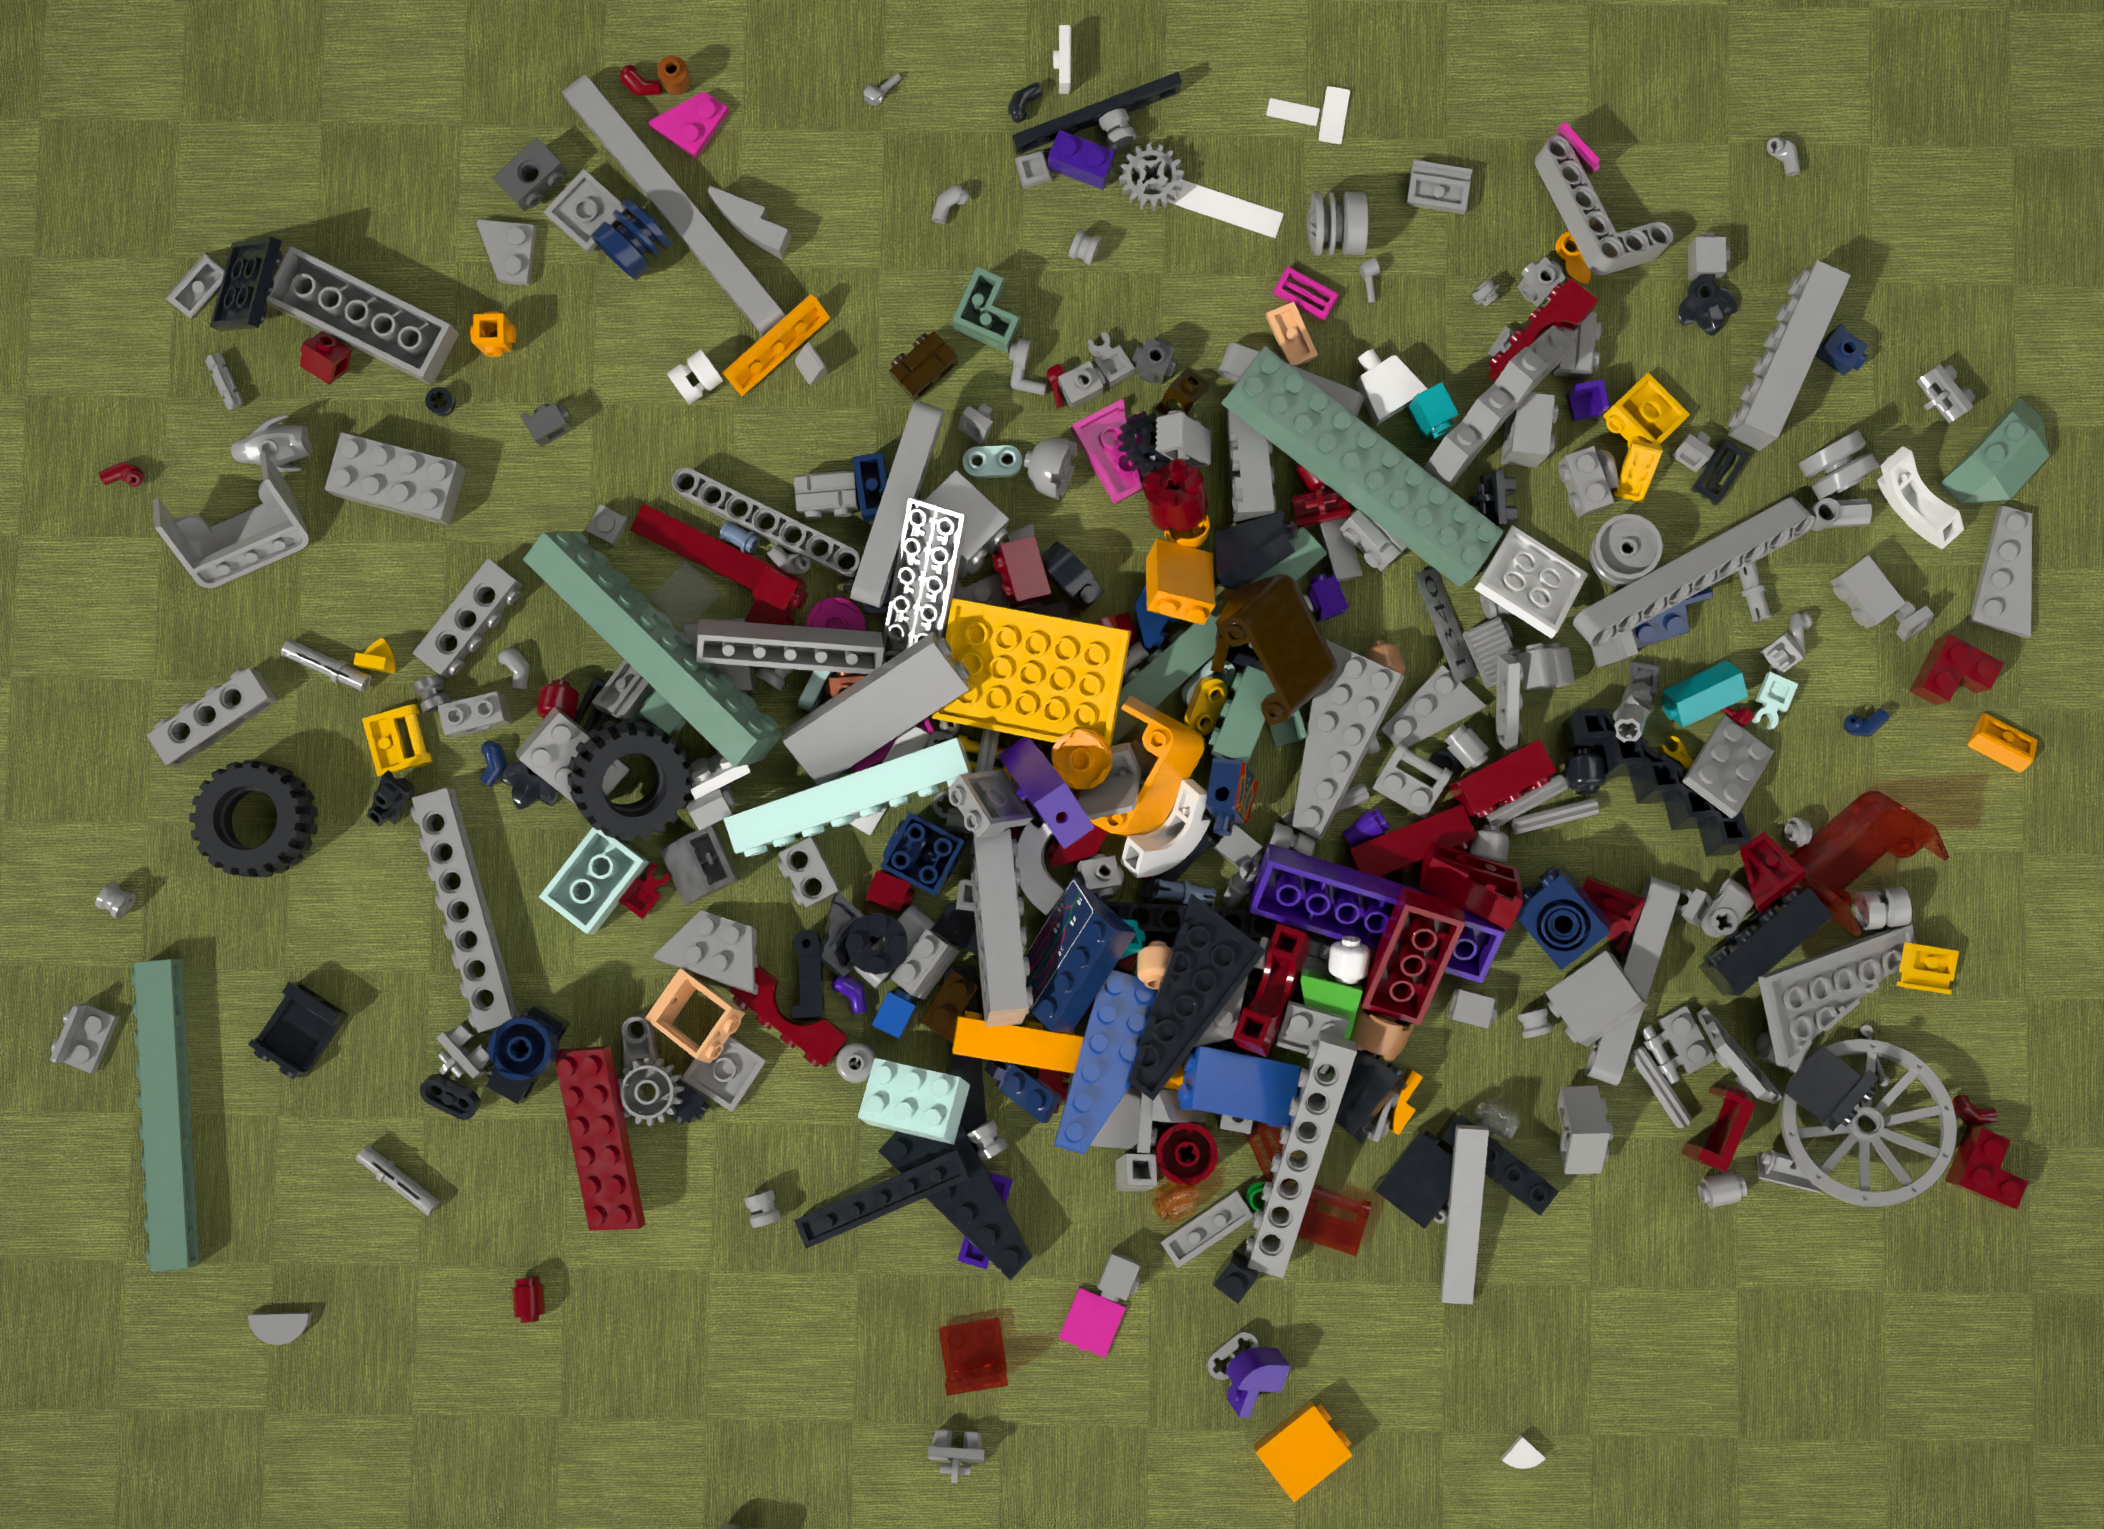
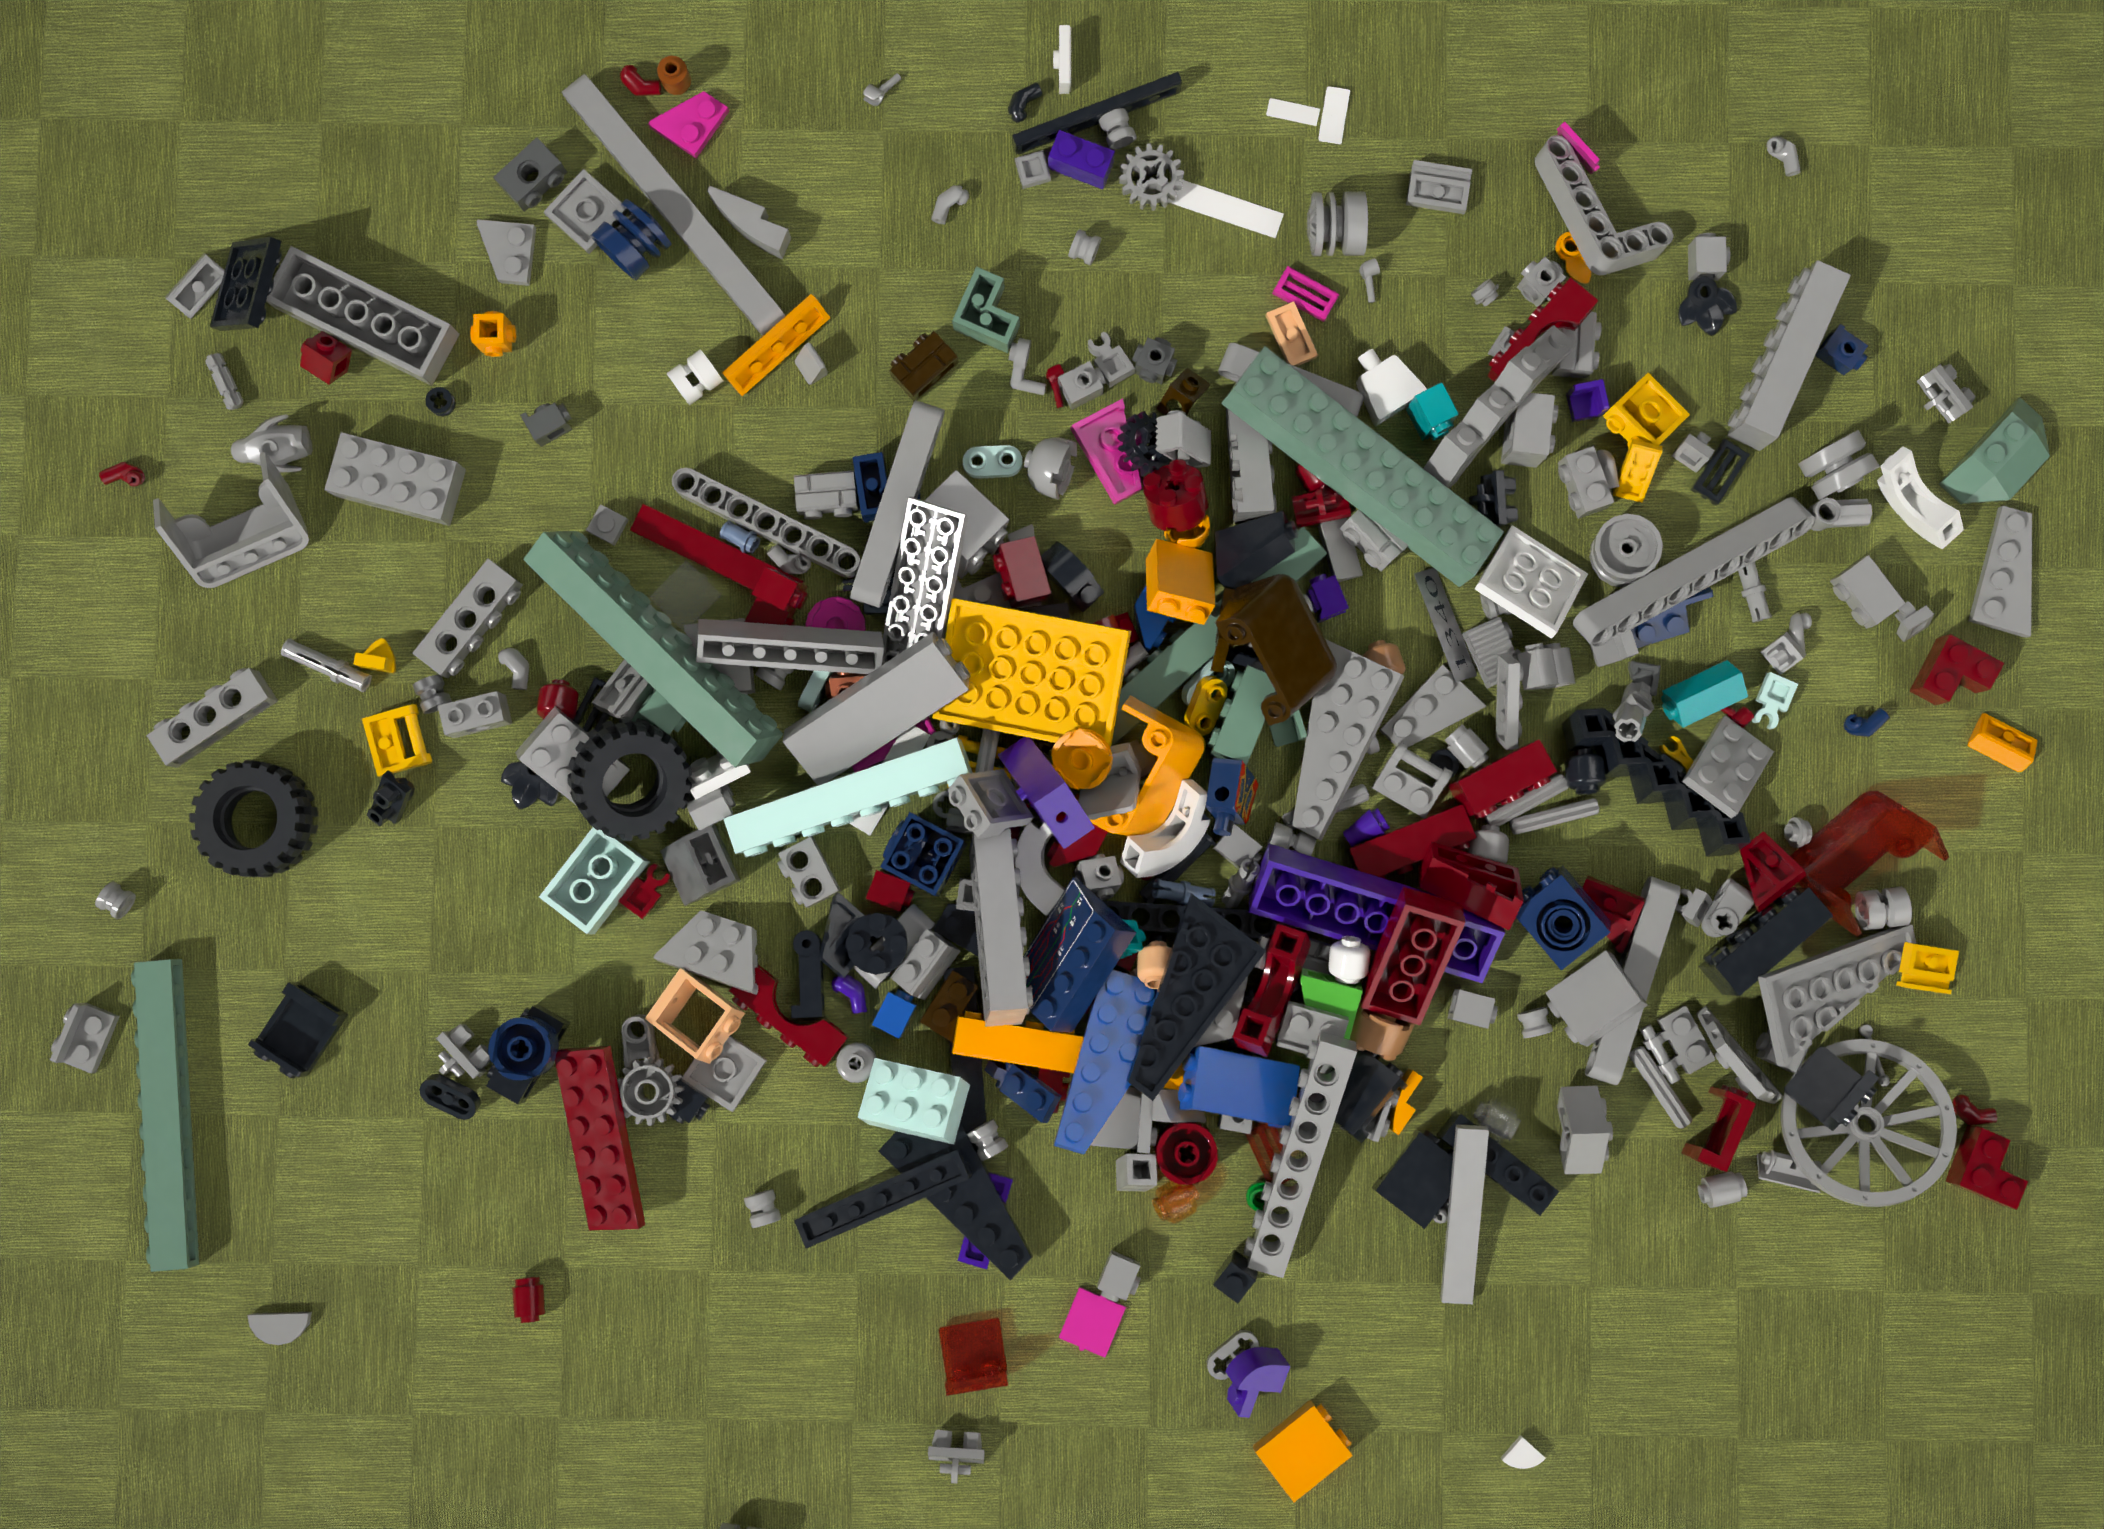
light grey pin [355,1144,440,1216] -> none
light grey brick [411,788,519,1033] -> none
dark blue arm [479,740,507,787] -> none
light grey tile [957,403,993,445] -> none
light grey plate [1160,1190,1254,1268] -> none
clear red plate [1297,1183,1372,1256] -> none

